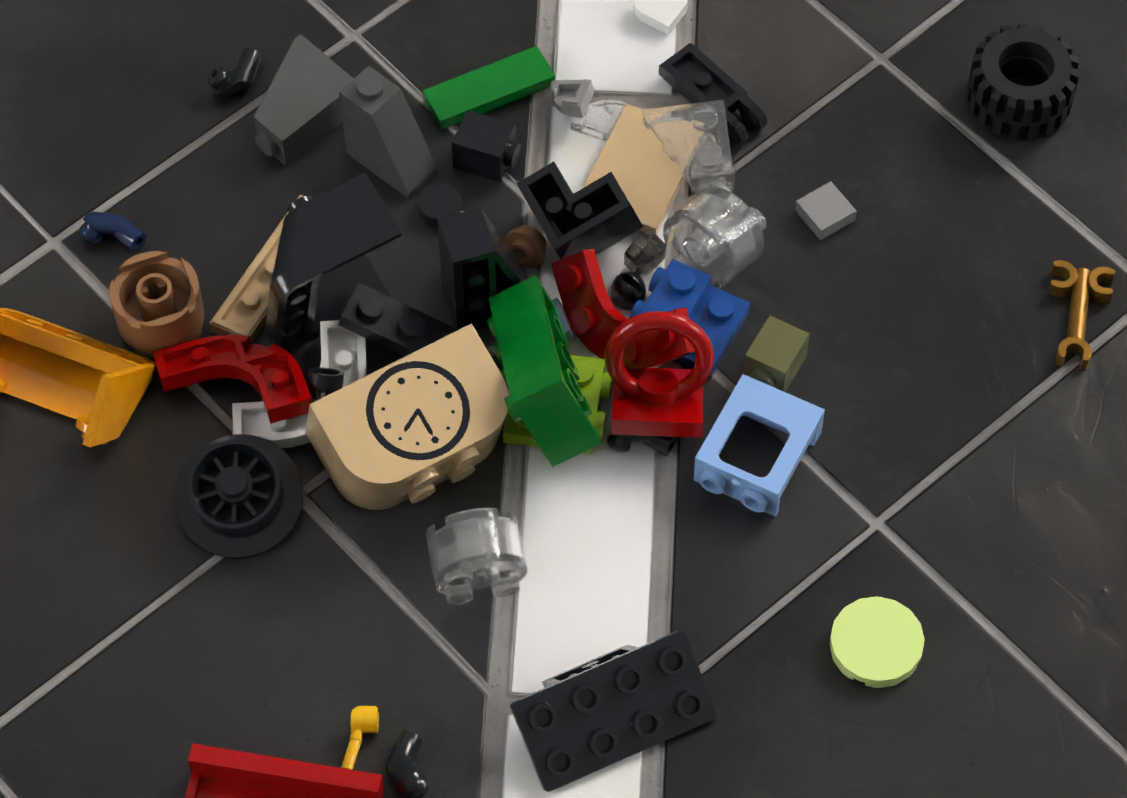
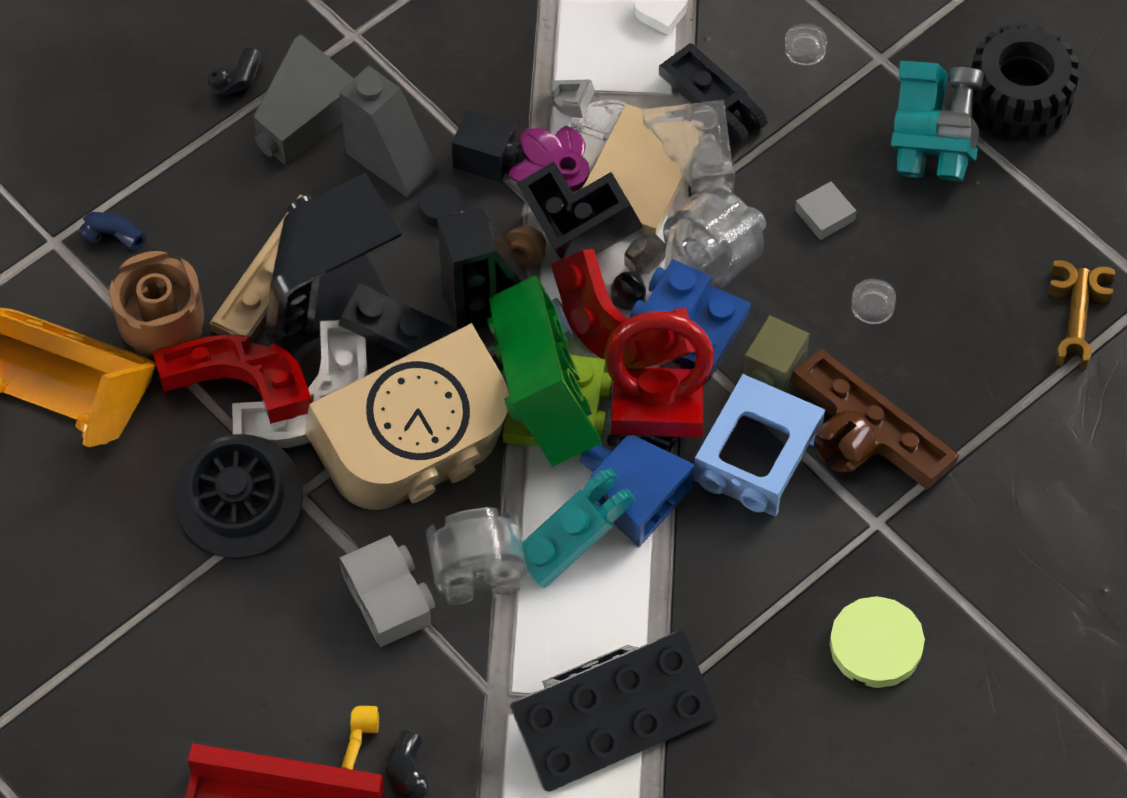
black hinge [307,367,344,400] -> none
green tile [423,46,555,130] -> none
none -> light grey brick [339,535,435,648]
none -> magenta plate [509,126,589,192]
none -> teal hinge [513,468,635,588]
none -> blue torso [579,435,694,547]
none -> clear tile [784,23,827,65]
none -> reddish brown plate [790,348,959,490]
none -> clear tile [851,279,896,324]
none -> teal hips [891,60,984,182]

